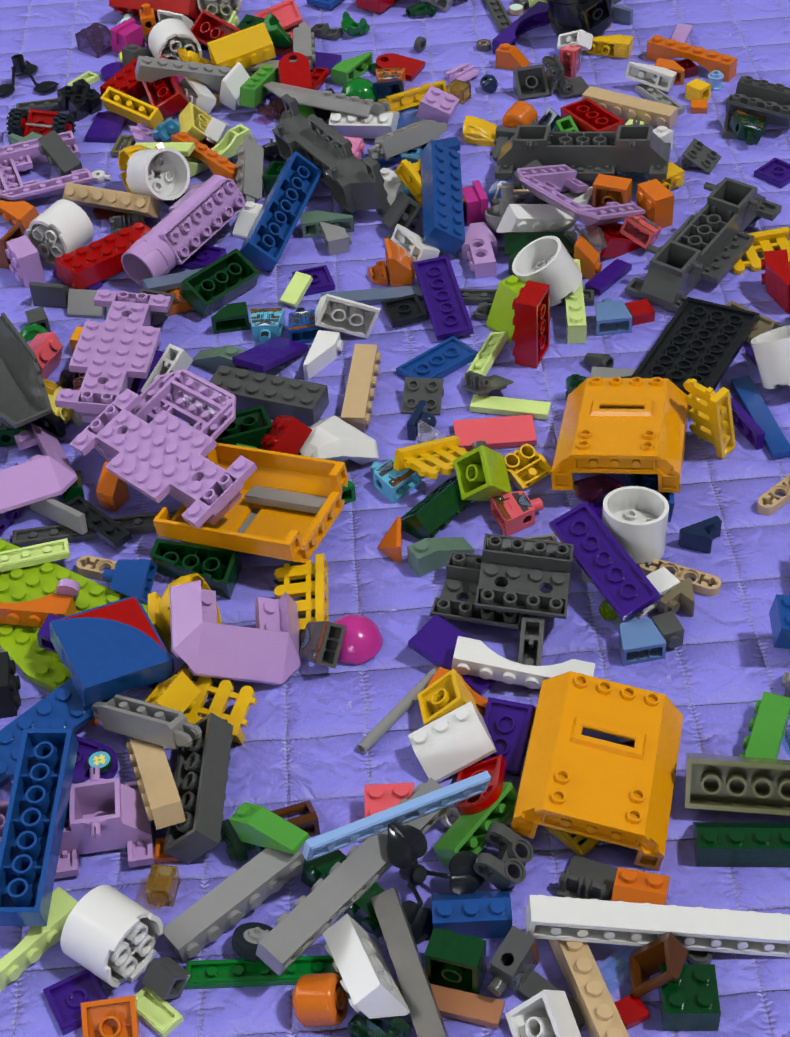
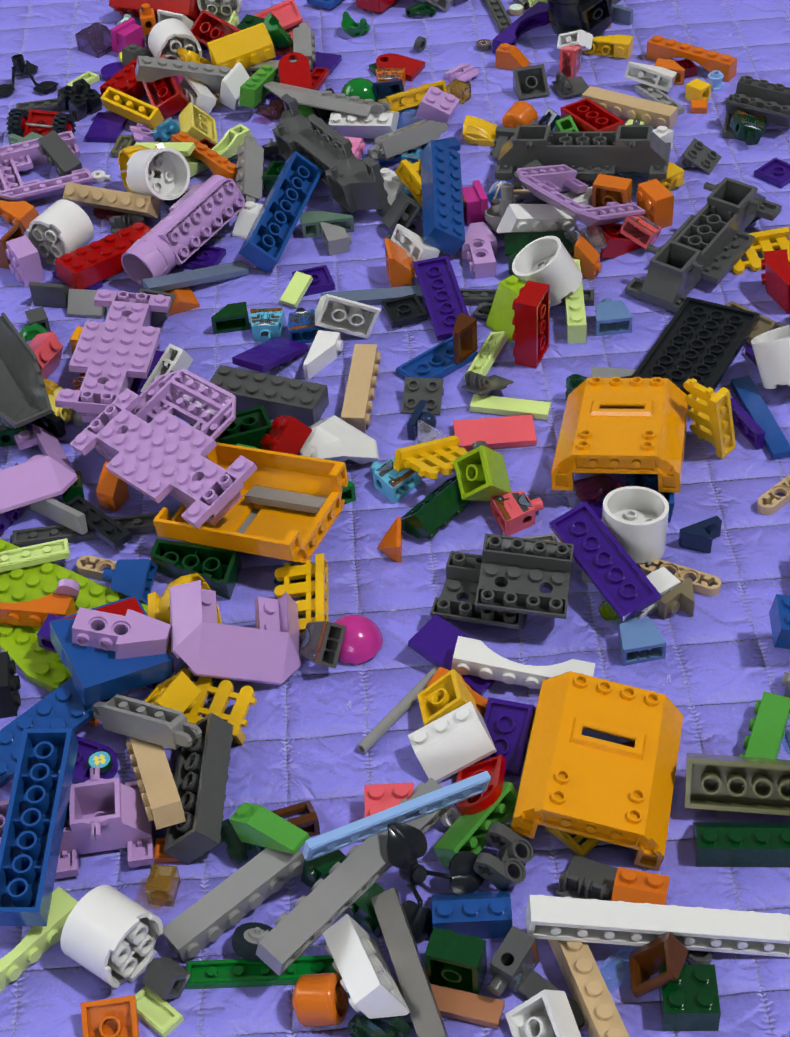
dark purple tile [43,969,108,1036] -> none
dark blue piece [59,369,80,388] -> none
dark green brick [179,248,260,318] -> none
sand green slope [191,345,248,372] -> none
white slope [204,117,233,144] -> none
dark grey slope [311,23,344,40] -> none
bright green slope [331,52,373,86] -> none
orange tile [369,260,388,286] -> none
sand green slope [407,537,475,577] -> none
dark blue piece [480,74,498,93] -> none
yellow slope [504,443,552,491] -> none
dark grey slope [518,617,545,666] -> none
dark grey hinge [542,54,565,96] -> none
dark grey cone [584,353,614,368] -> none
dark purple tile [585,259,632,295] -> none
red tile [614,994,650,1030] -> none
red piece [625,299,655,326] -> none
dark grey brick [652,611,684,650] -> none
lavender tile [671,24,693,43] -> none
none -> lavender brick [72,607,171,659]
none -> reddish brown tile [453,313,478,364]

